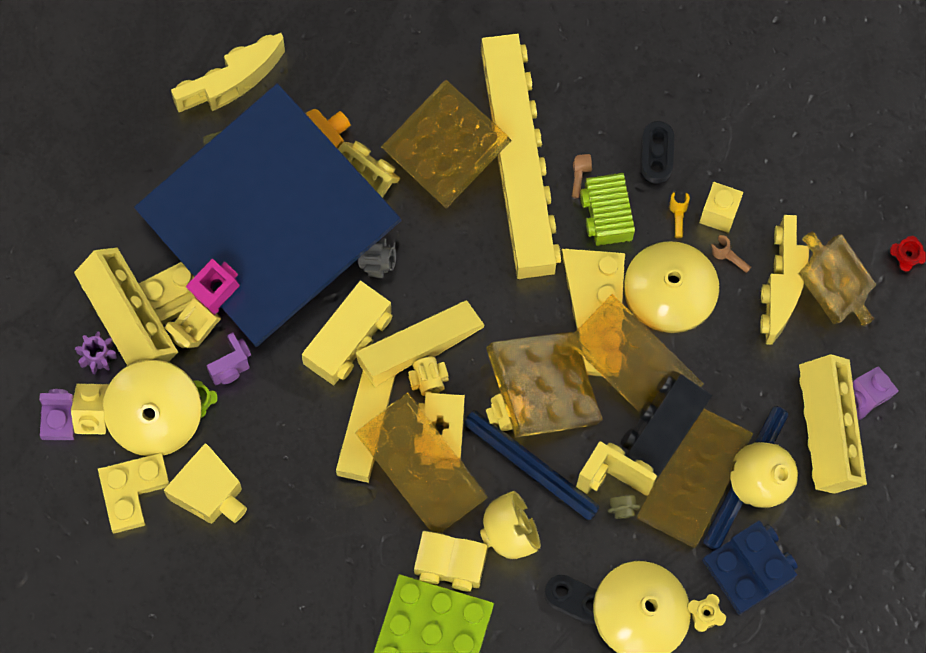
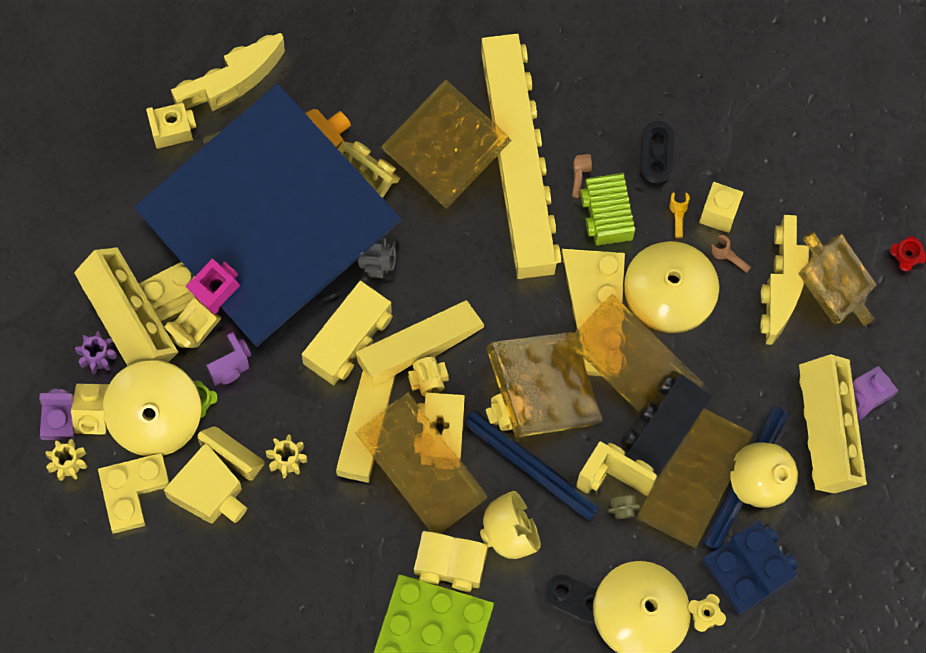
none -> light yellow gear [45,439,87,481]
none -> light yellow brick [146,103,196,149]
none -> light yellow slope [197,426,265,481]
none -> light yellow gear [266,435,307,478]

